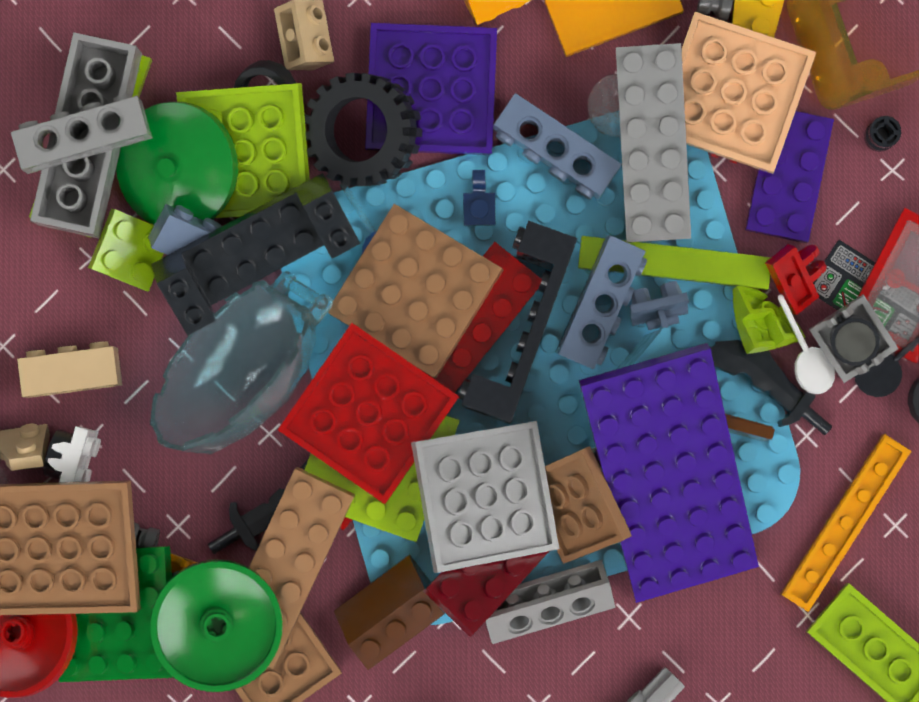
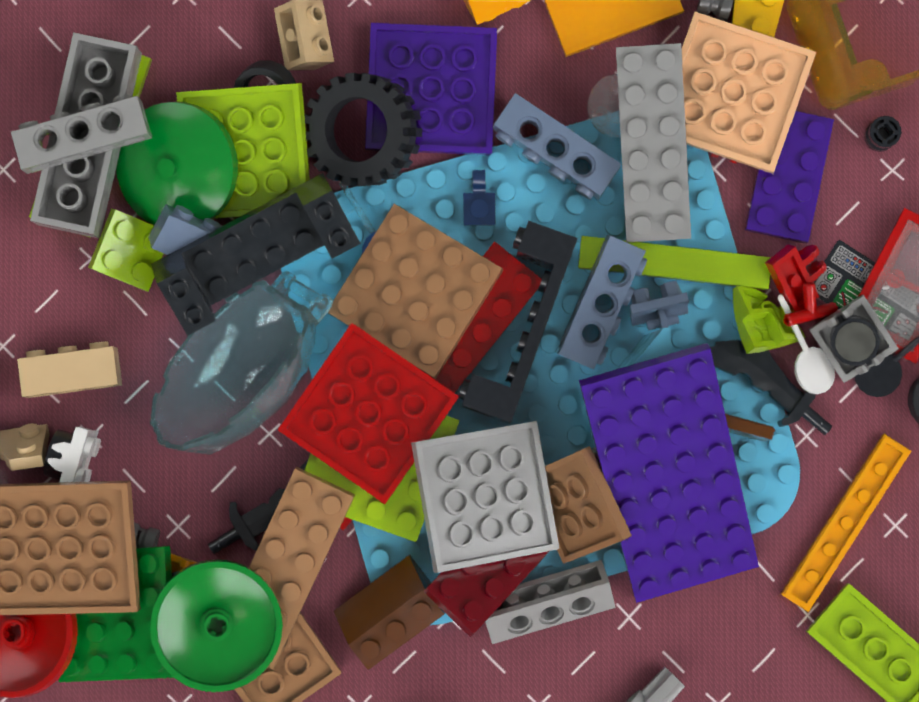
none -> red piece [783,282,838,327]

